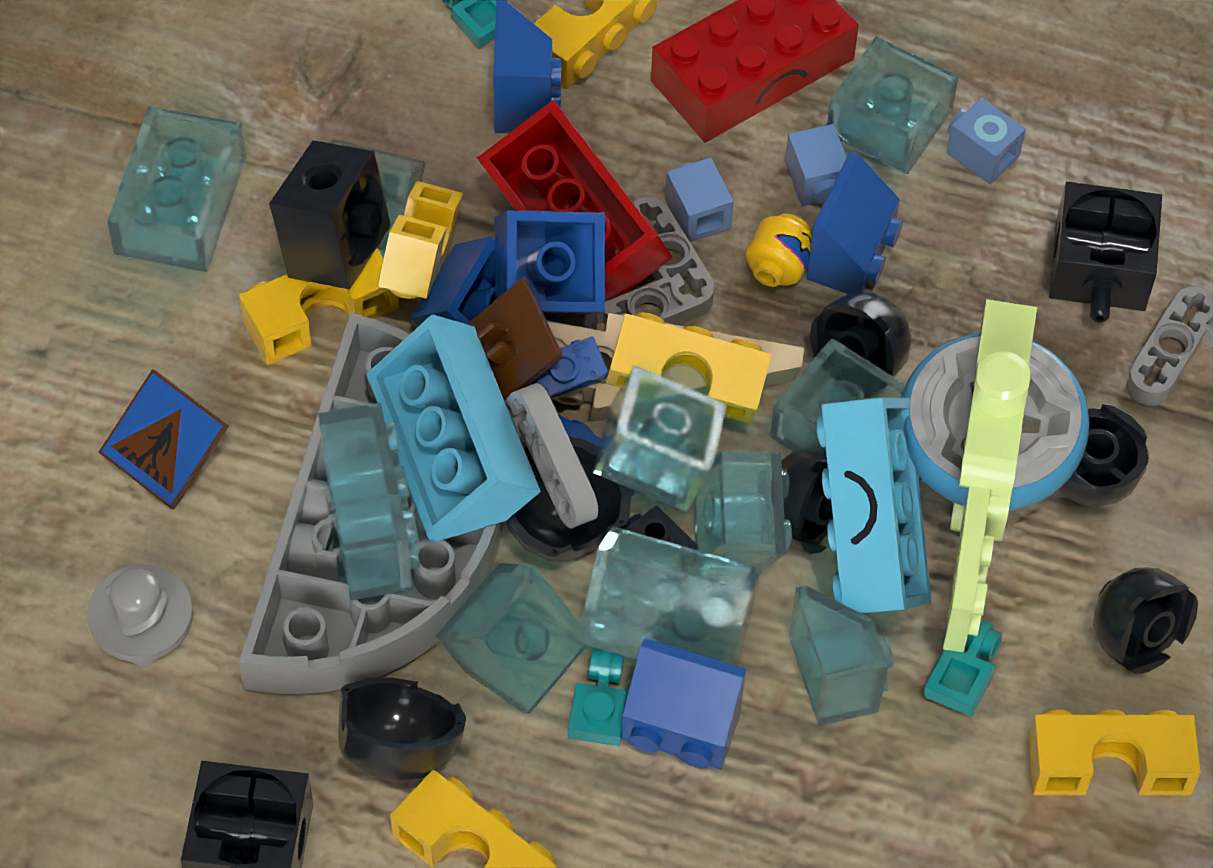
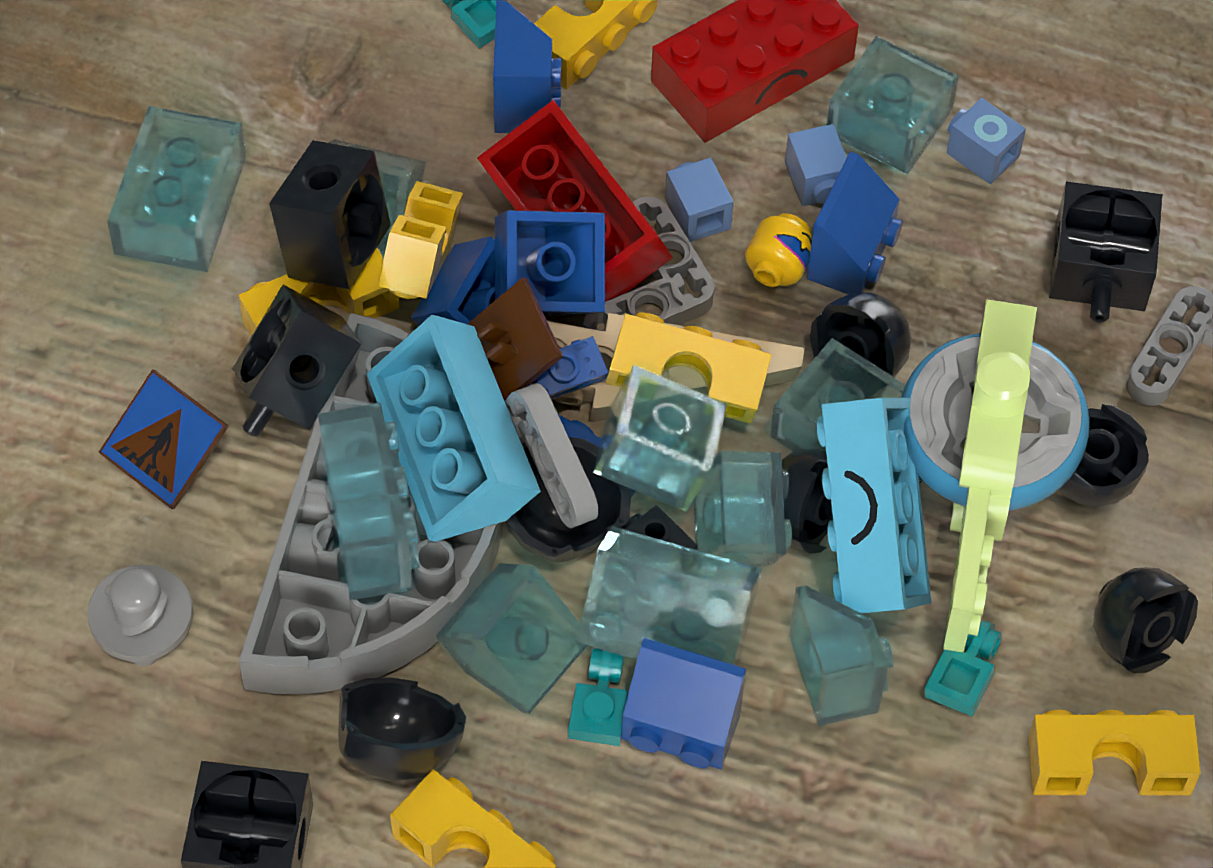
none -> black piece [232,284,362,437]

